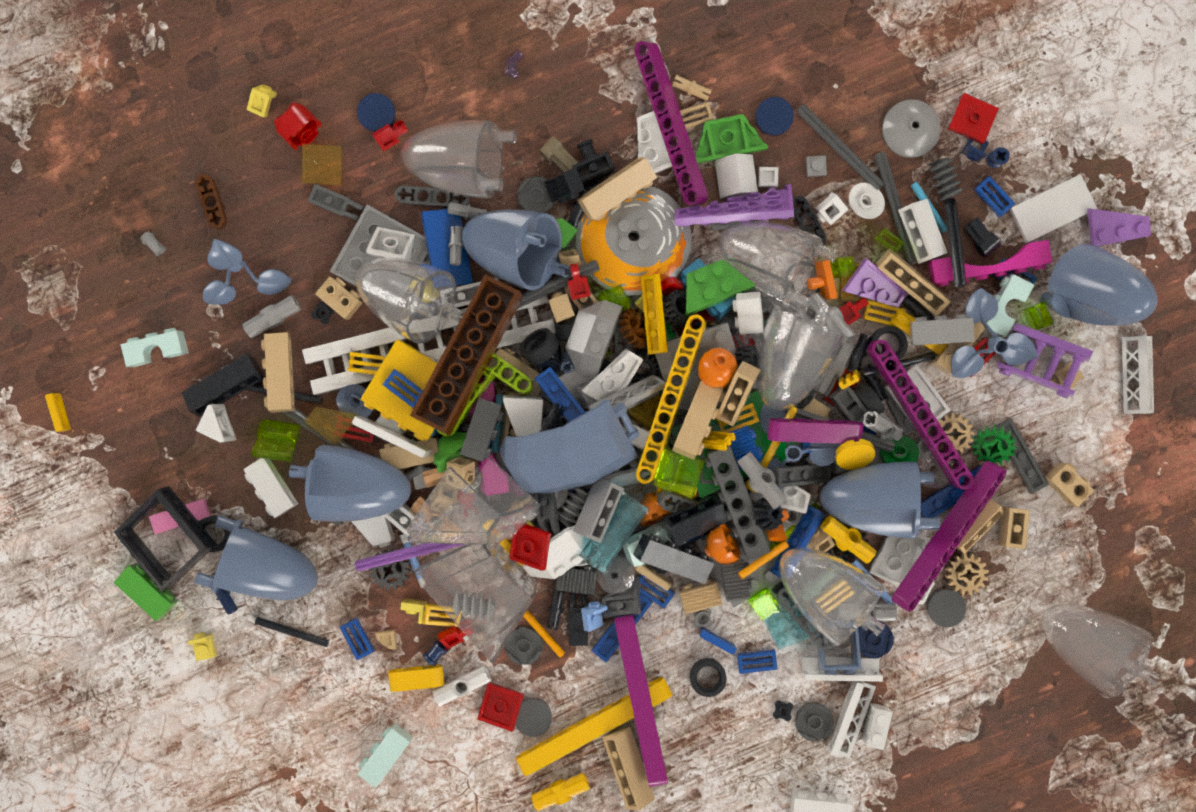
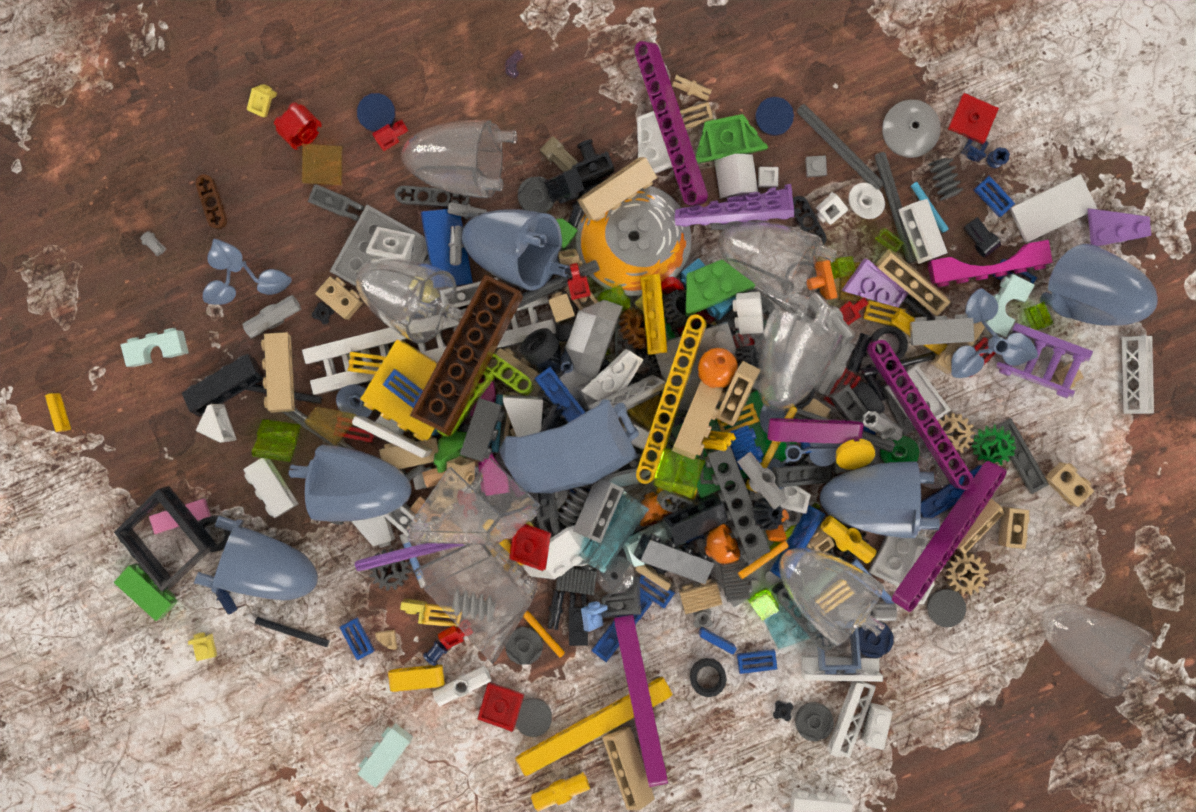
yellow tile [838,369,860,389] -> none
black axle [944,198,967,288] -> none

